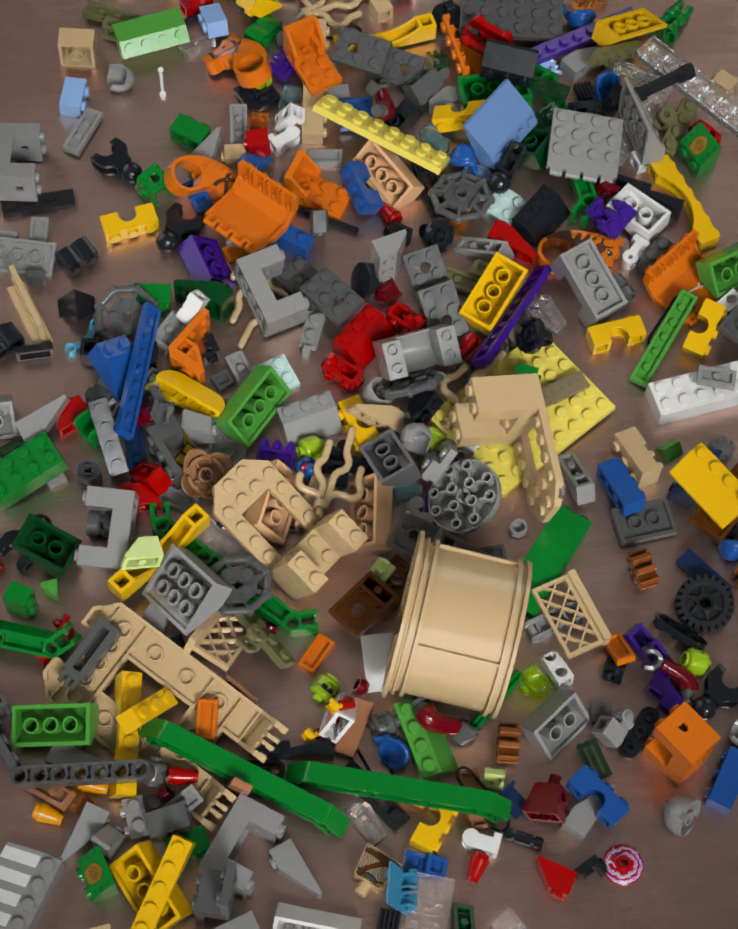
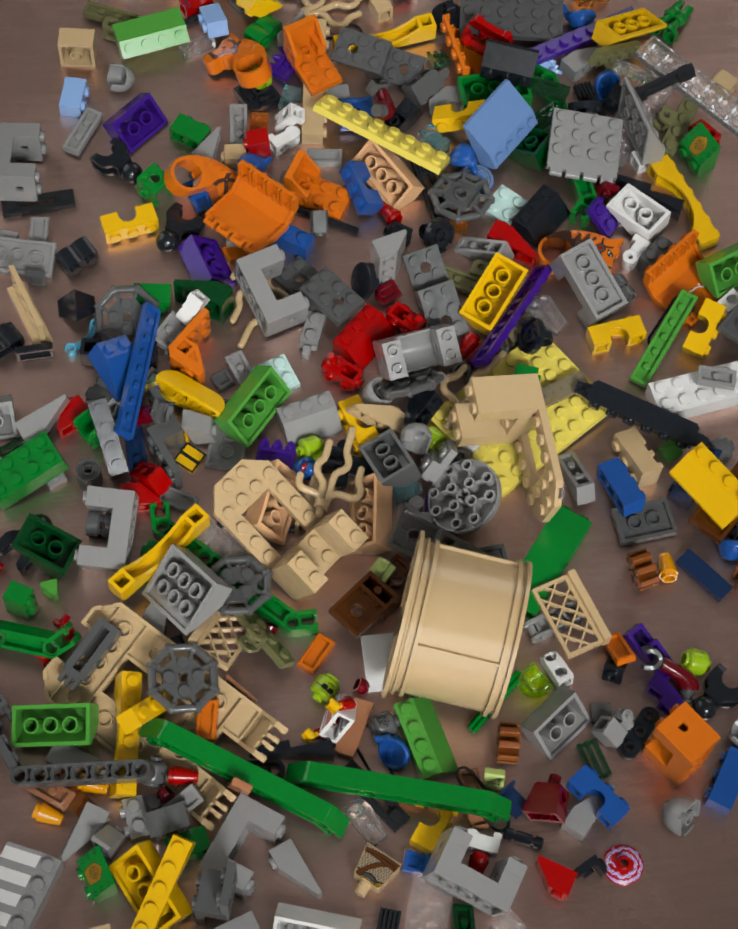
yellowish green slope [120,536,164,570] -> none
white hinge [157,66,167,99] -> none
medium nougat brick [180,449,232,501] -> none
black bracket [202,333,221,366] -> none
dark azure hinge [385,861,419,915] -> none
piece [411,697,480,745] -> none
black piece [488,142,527,194] -> none
light grey tile [508,518,528,538] -> none
dark purple plate [596,199,638,241] -> none
black plate [652,612,707,650] -> none
black wheel [675,574,735,634] -> none
none -> dark purple slope [102,93,168,154]
none -> dark grey plate [146,642,220,715]
none -> light grey piece [421,826,528,918]
none -> black hinge [574,380,710,449]
none -> light orange cone [659,553,678,583]

